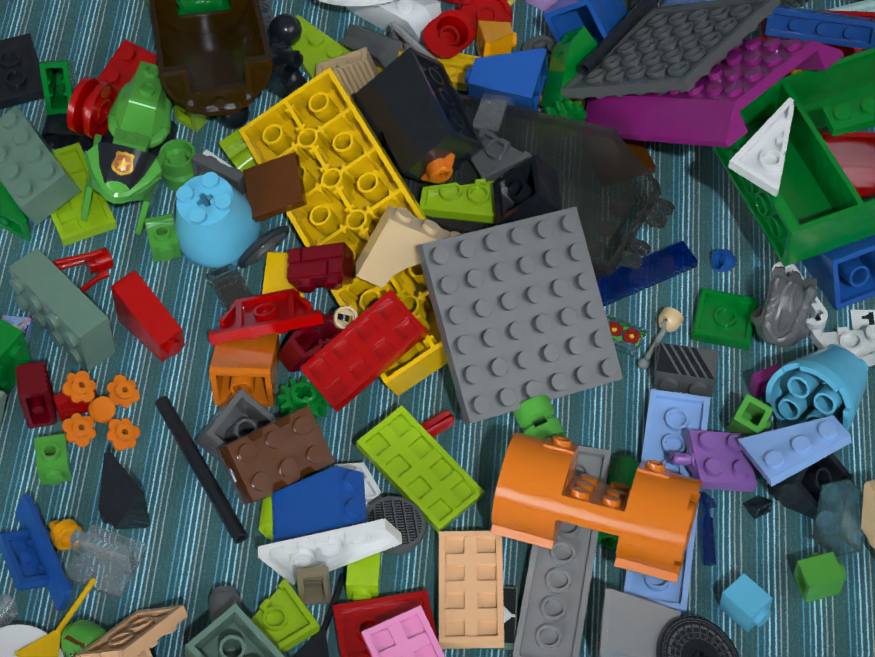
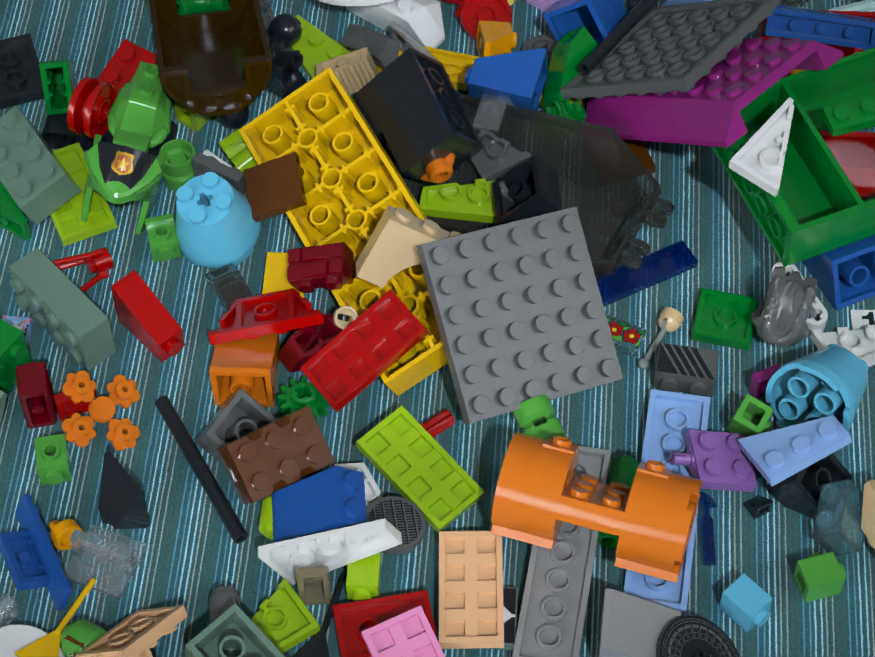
wheel [238,225,289,268] -> none
red piece [422,9,476,58] -> none
blue hinge [711,249,737,272] -> none

